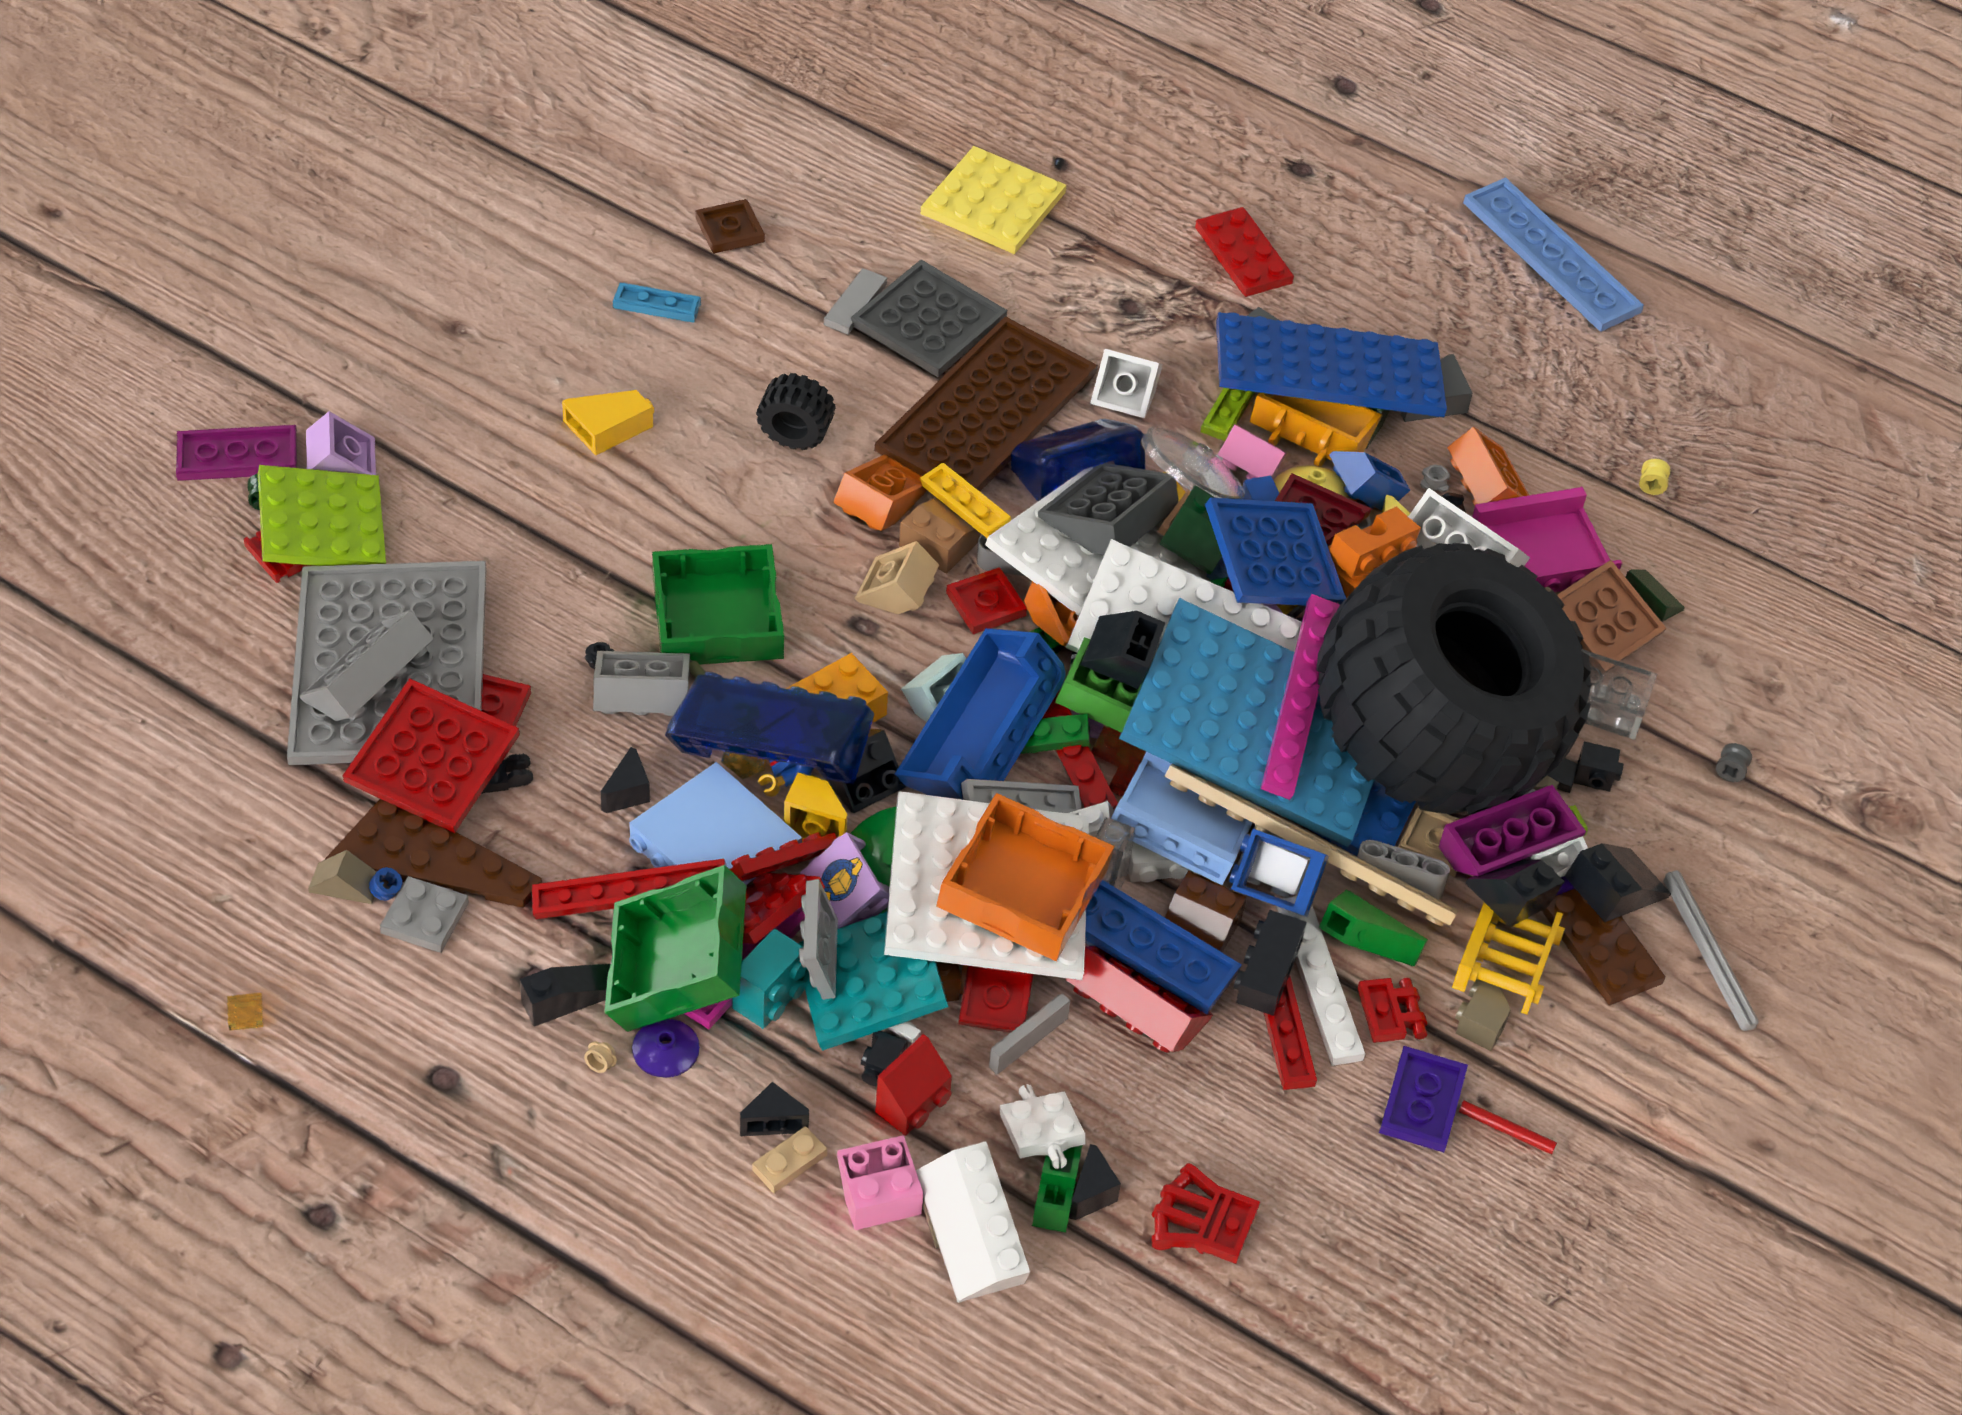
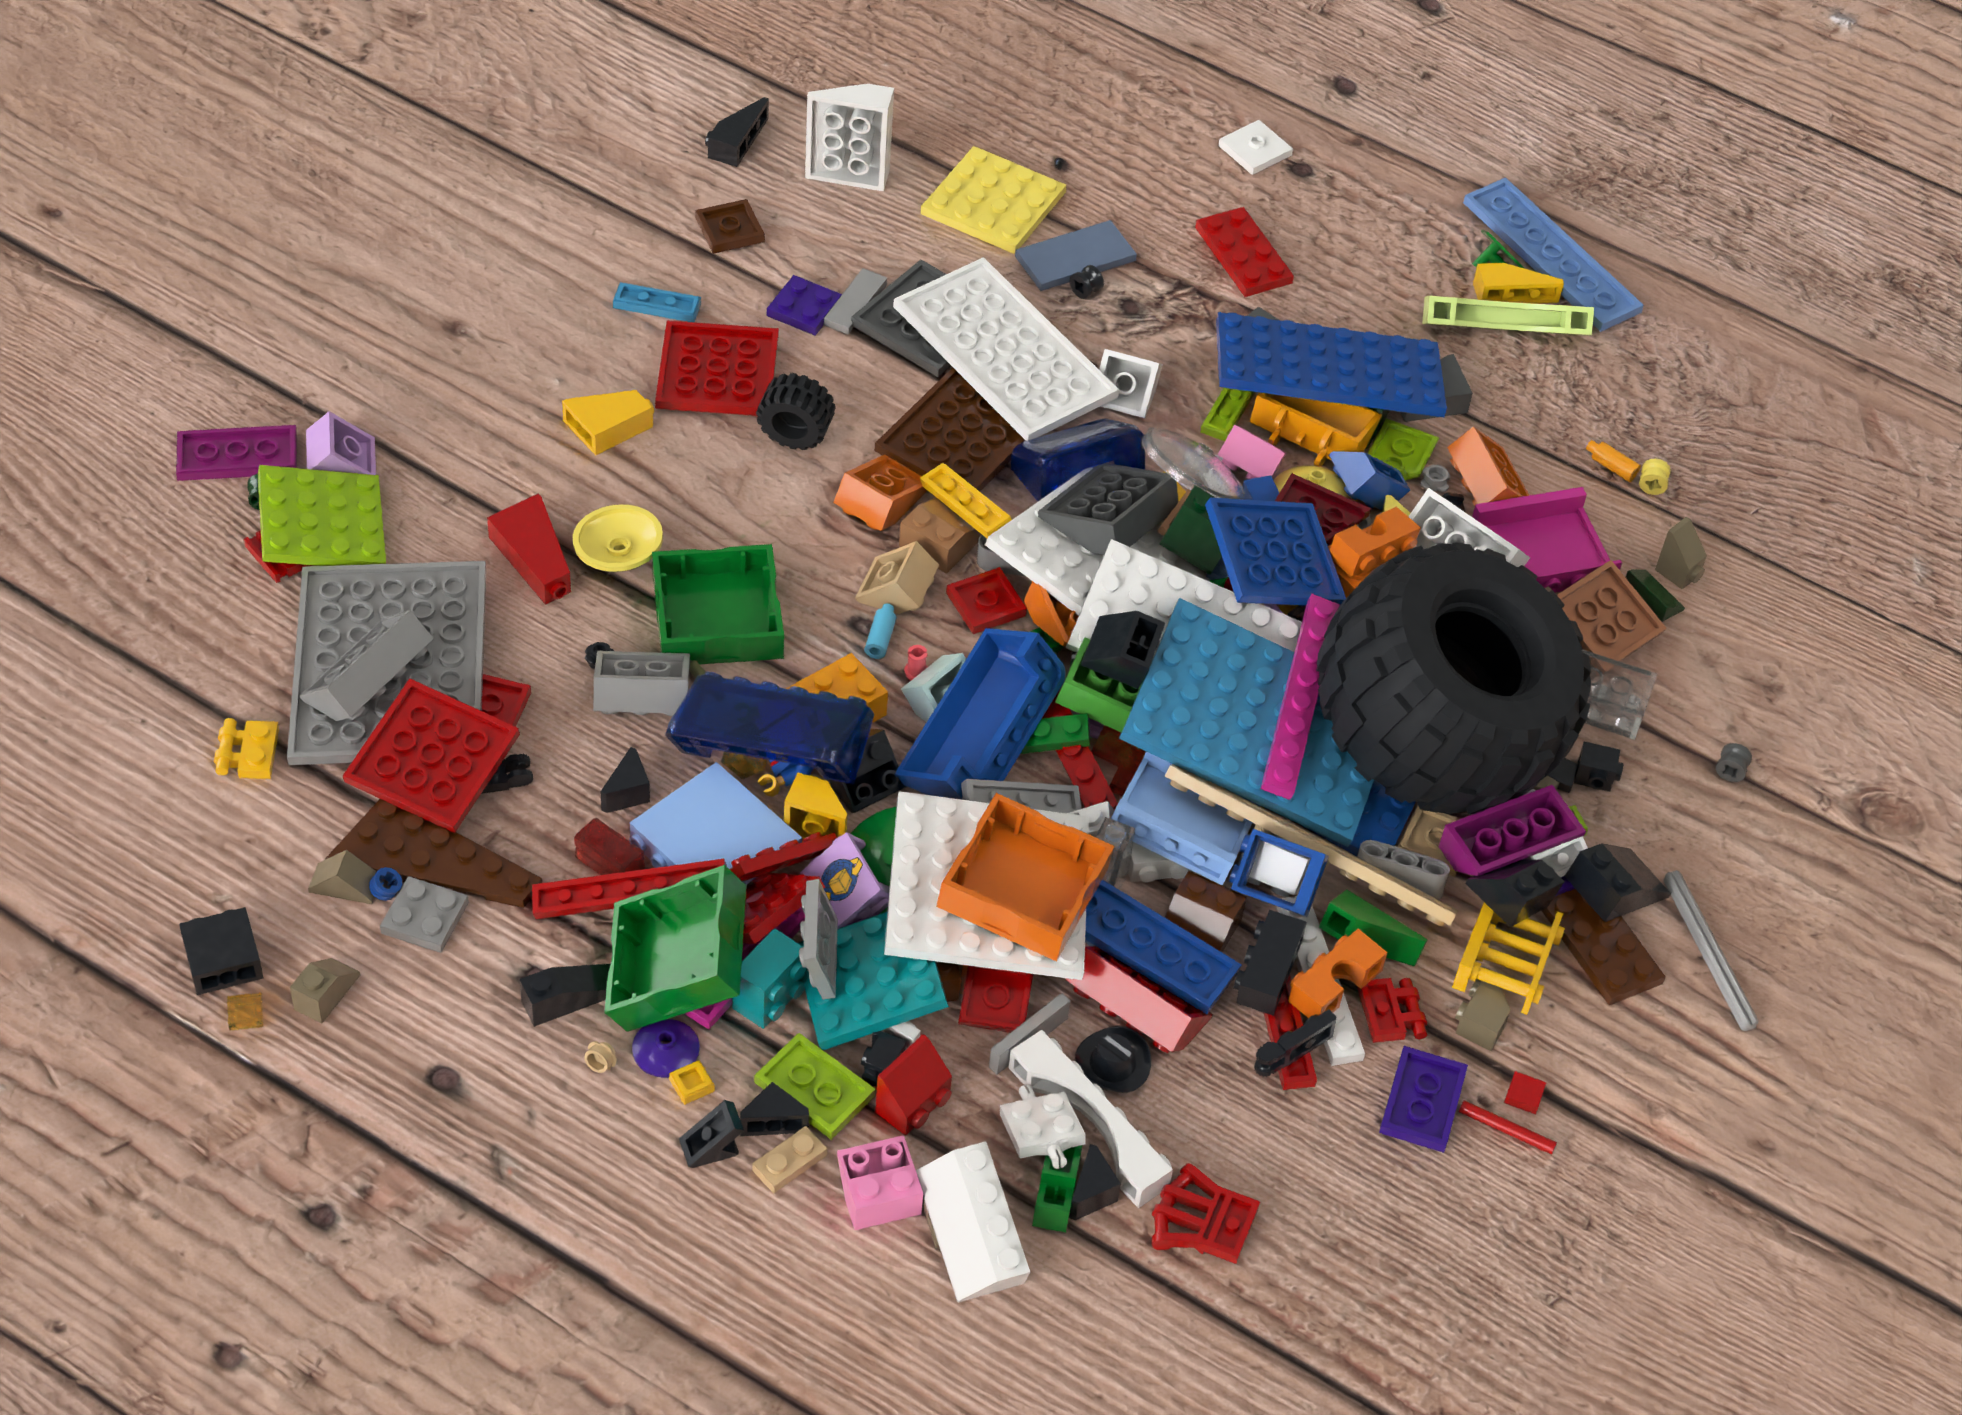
none -> black brick [179,907,263,995]
none -> yellow plate [214,718,279,779]
none -> dark tan slope [290,958,360,1023]
none -> red slope [487,493,571,605]
none -> light yellow dish [573,504,663,572]
none -> clear red brick [574,818,645,875]
none -> red plate [655,320,779,416]
none -> yellow tile [669,1060,715,1105]
none -> black slope [679,1100,744,1168]
none -> black slope [705,97,769,167]
none -> lime plate [754,1033,876,1140]
none -> dark purple plate [767,275,842,336]
none -> white slope [805,84,894,192]
none -> medium azure cylinder [864,604,897,659]
none -> white plate [893,257,1119,442]
none -> coral pin [904,645,928,681]
none -> white arch [1009,1030,1173,1208]
none -> sand blue tile [1015,220,1137,291]
none -> black wheel [1069,265,1104,299]
none -> black hat [1075,1026,1151,1093]
none -> white plate [1218,120,1293,175]
none -> black hinge [1254,1009,1337,1077]
none -> orange arch [1288,928,1388,1018]
none -> lime tile [1367,418,1439,480]
none -> yellowish green arch [1422,296,1594,335]
none -> green shield [1472,230,1524,268]
none -> yellow slope [1473,263,1564,304]
none -> red tile [1504,1071,1547,1115]
none -> light orange cylinder [1586,440,1641,483]
none -> dark tan slope [1655,517,1707,589]

